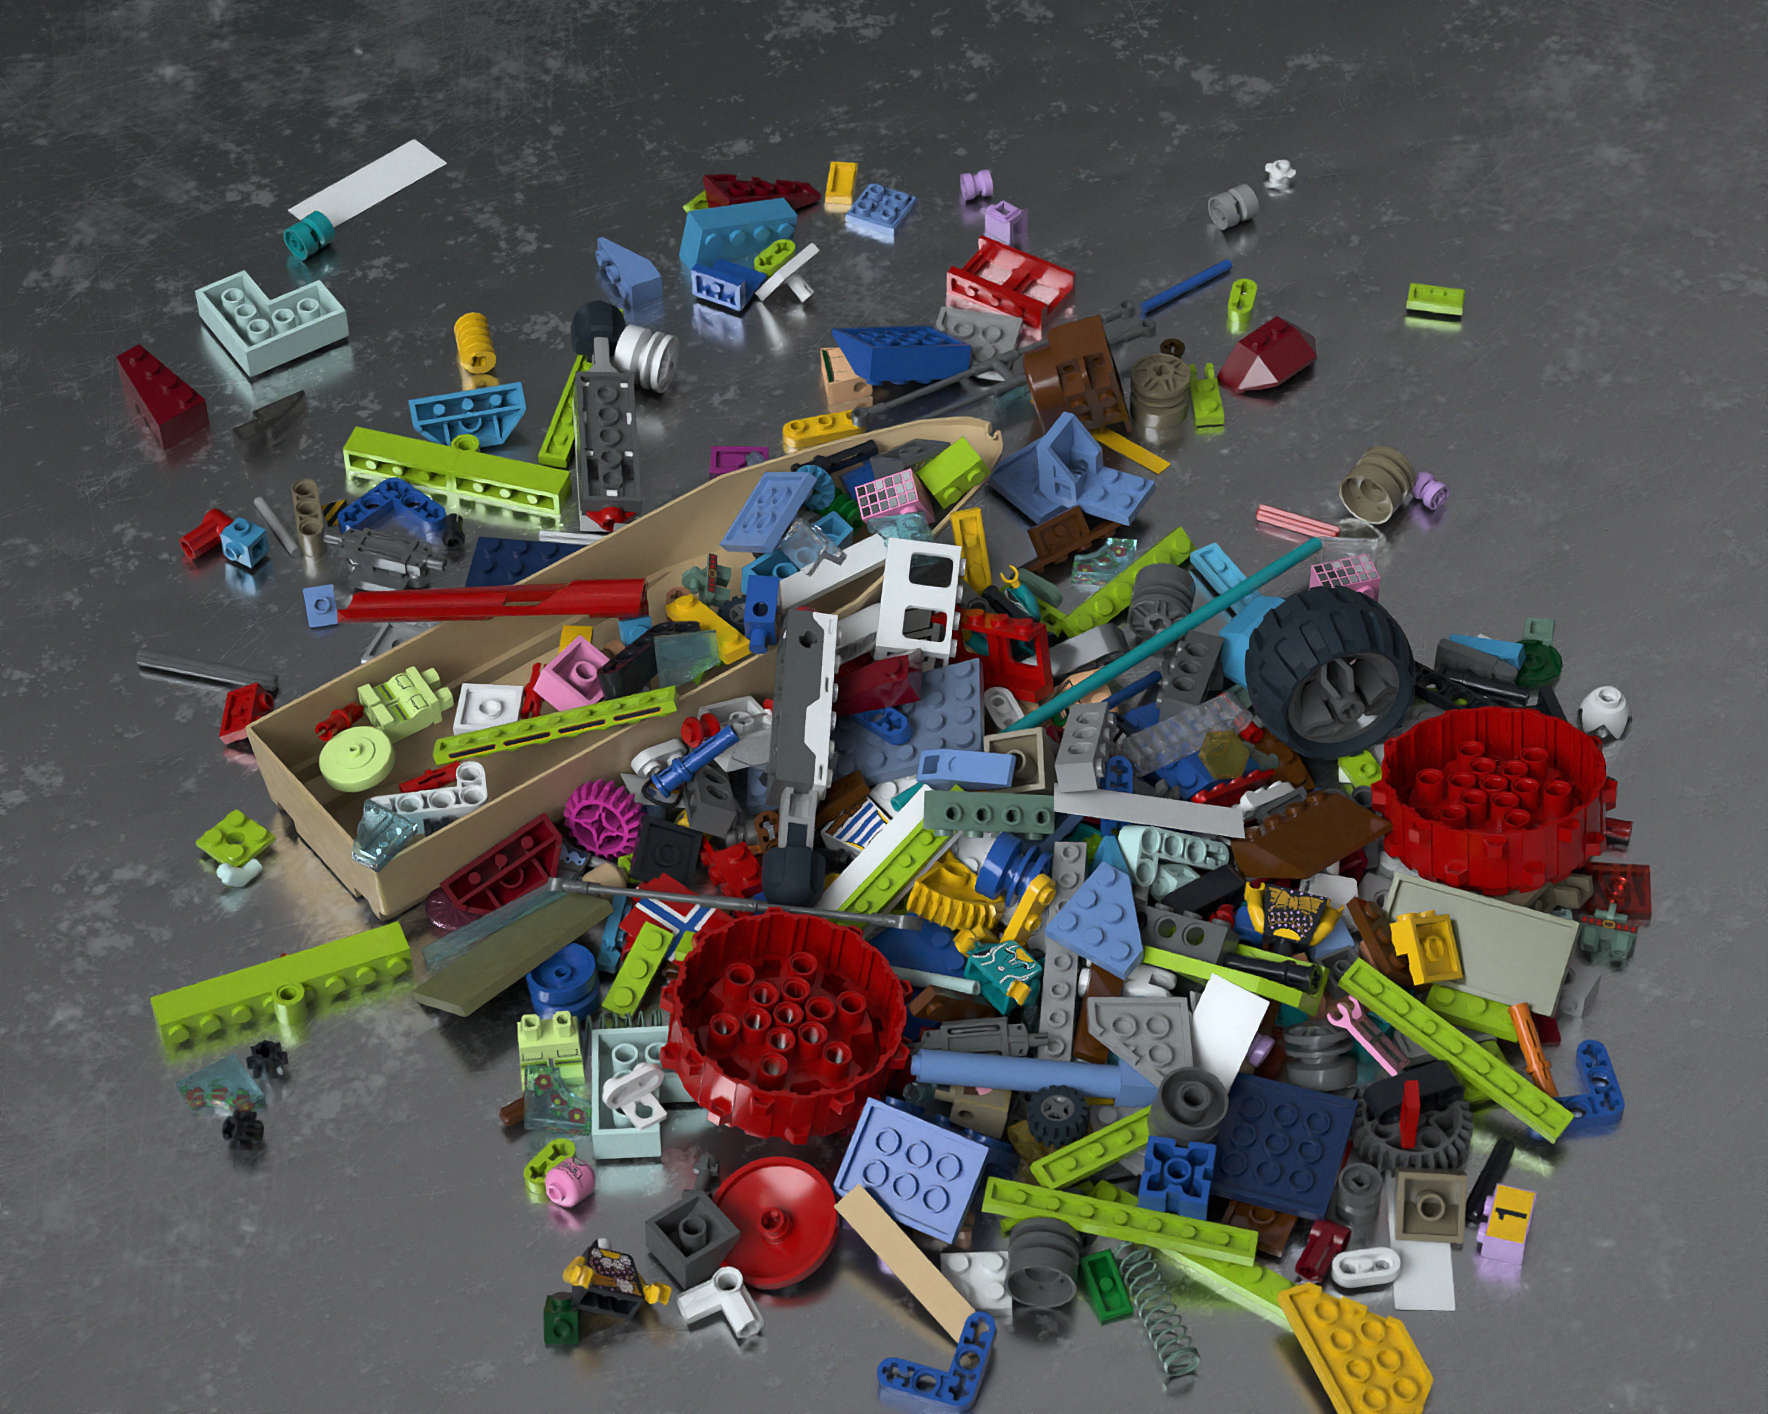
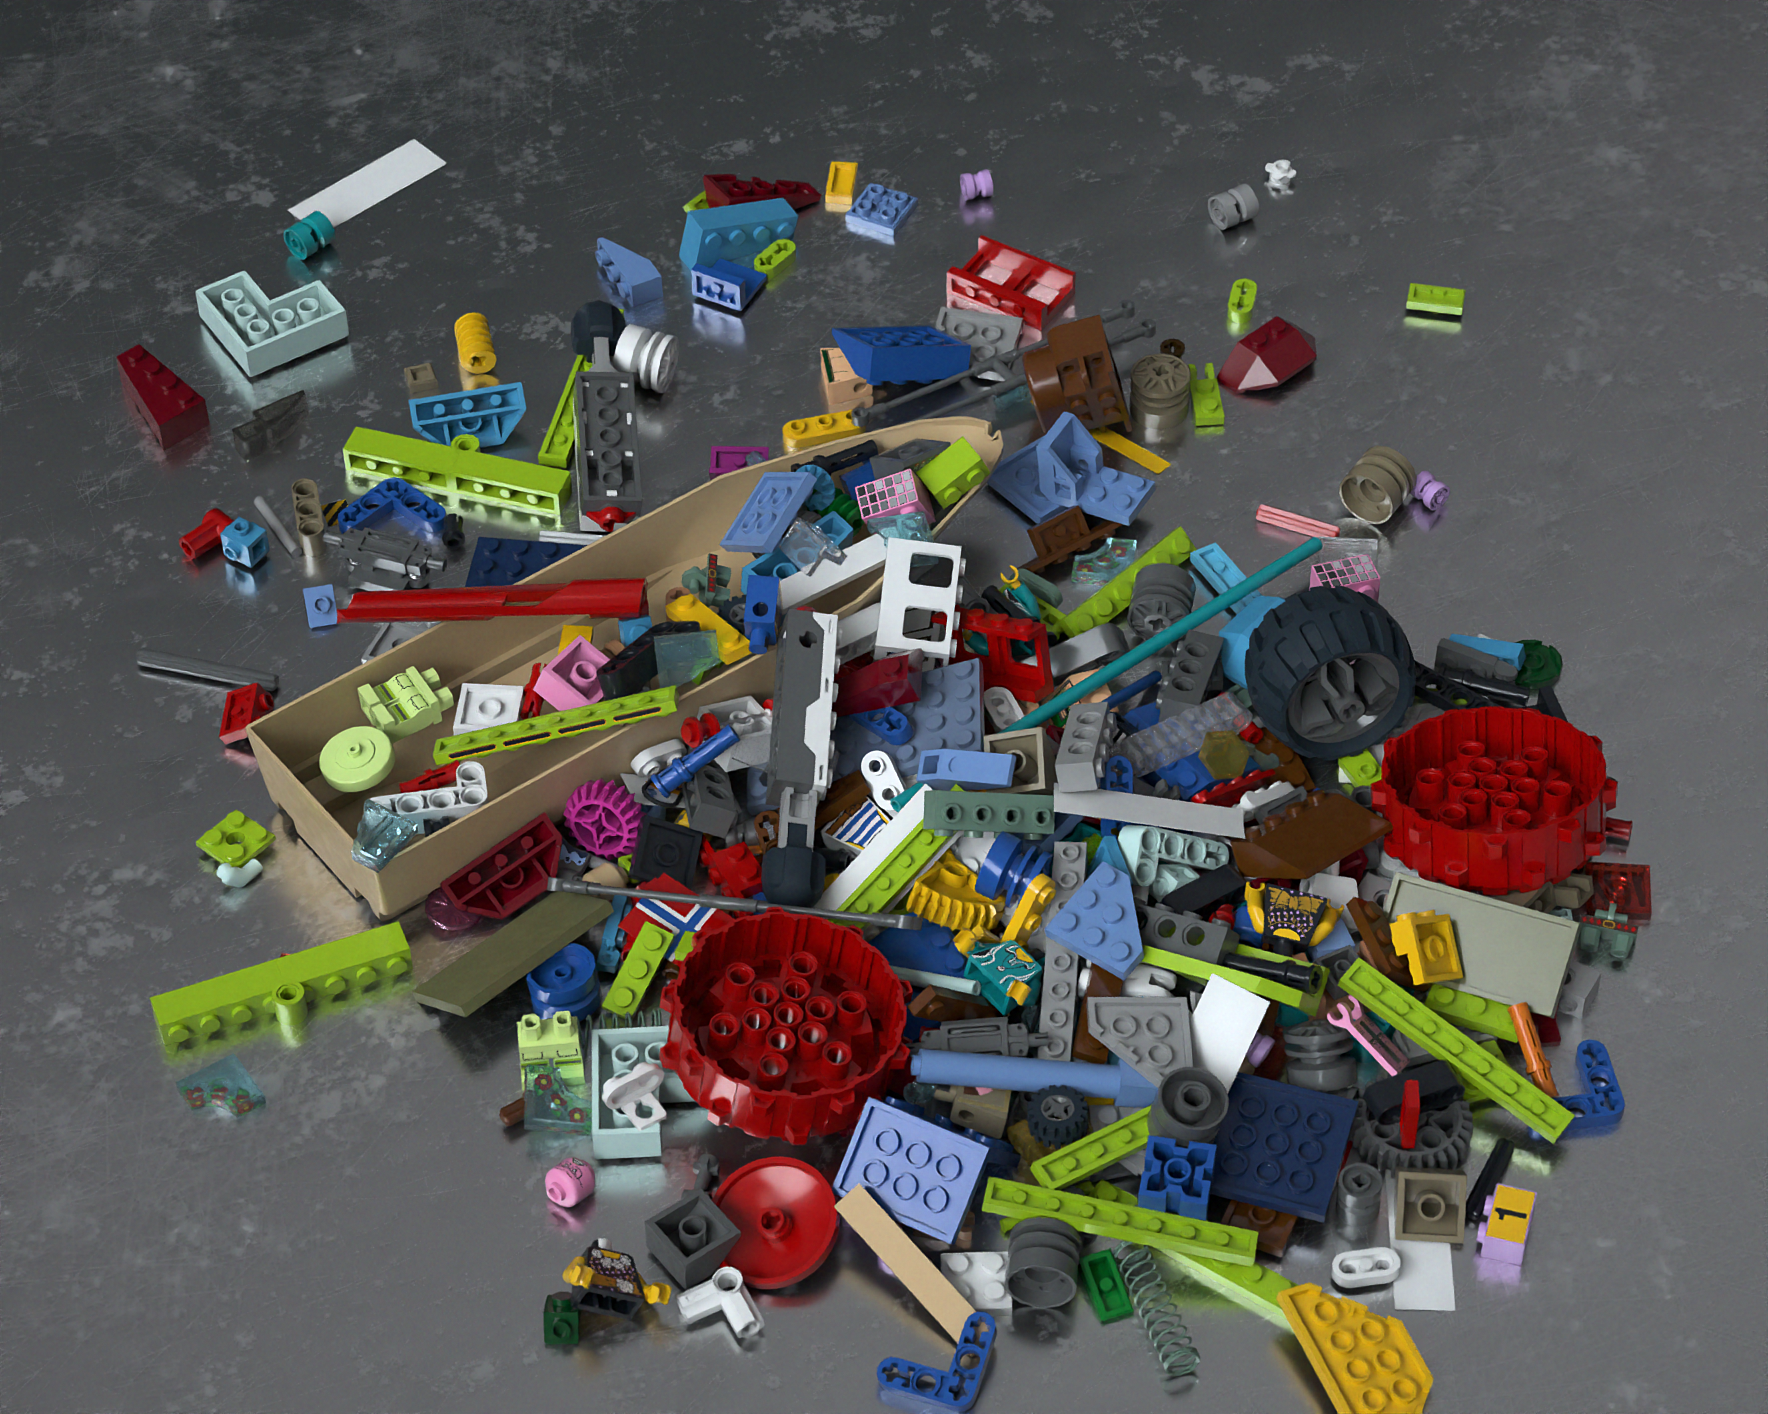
black gear [222,1110,264,1151] -> none
black gear [246,1040,289,1081] -> none
red axle [315,701,365,741] -> none
clear light blue axle [422,878,568,964] -> none
lime beam [523,1138,577,1194] -> none
white tile [755,242,819,303] -> none
yellow tile [950,507,993,597] -> none
lavender window [985,200,1028,245] -> none
blue bar [1140,259,1232,313] -> none
dark red piece [1295,1218,1352,1284] -> none
sand green tile [1523,617,1556,647] -> none
white piece [1578,686,1632,739] -> none
none -> dark tan tile [404,362,438,393]
none -> white plate [861,751,907,811]

